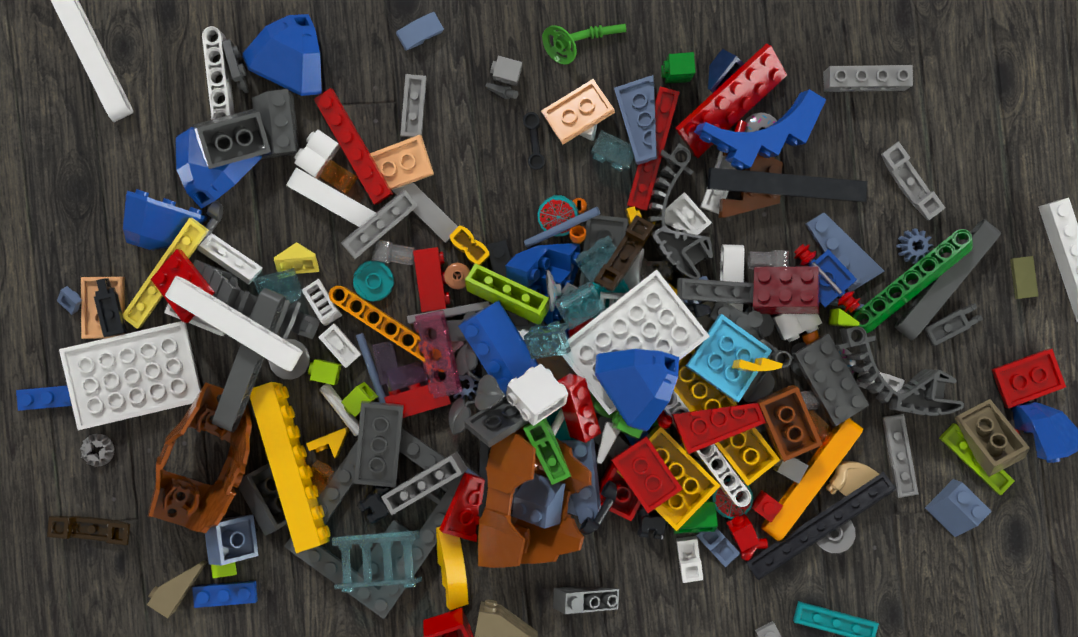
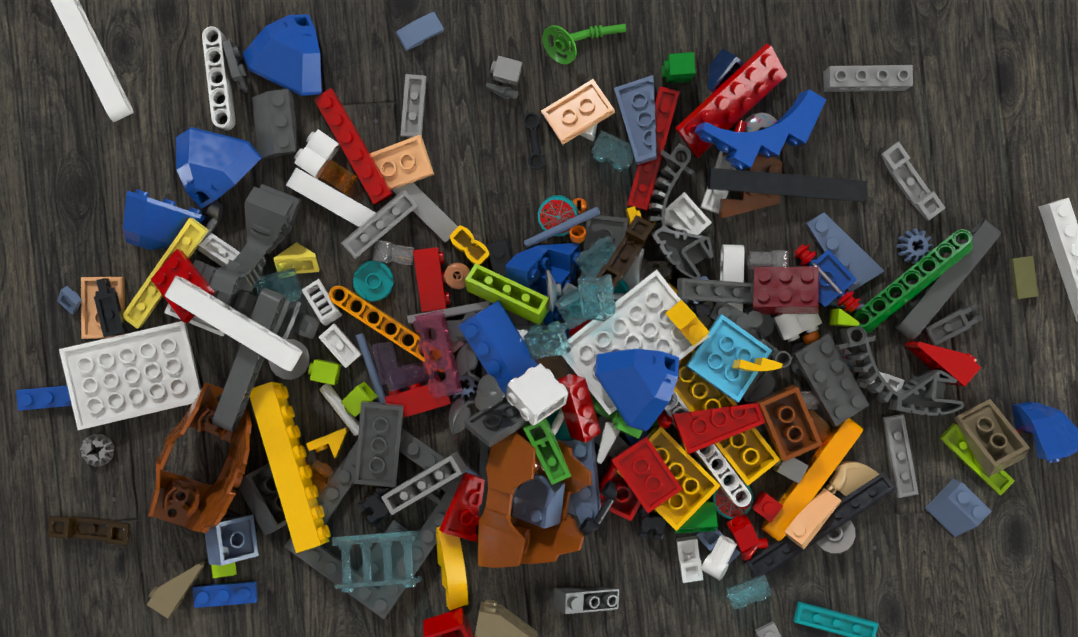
dark grey slope [193,109,271,169] -> none
red plate [991,348,1066,408] -> none
none -> dark grey piece [210,184,301,301]
none -> clear light blue bracket [578,274,616,322]
none -> yellow slope [665,300,710,346]
none -> white piece [701,535,737,581]
none -> clear light blue bracket [726,575,773,609]
none -> light nougat slope [785,488,842,549]
none -> red slope [904,342,981,386]

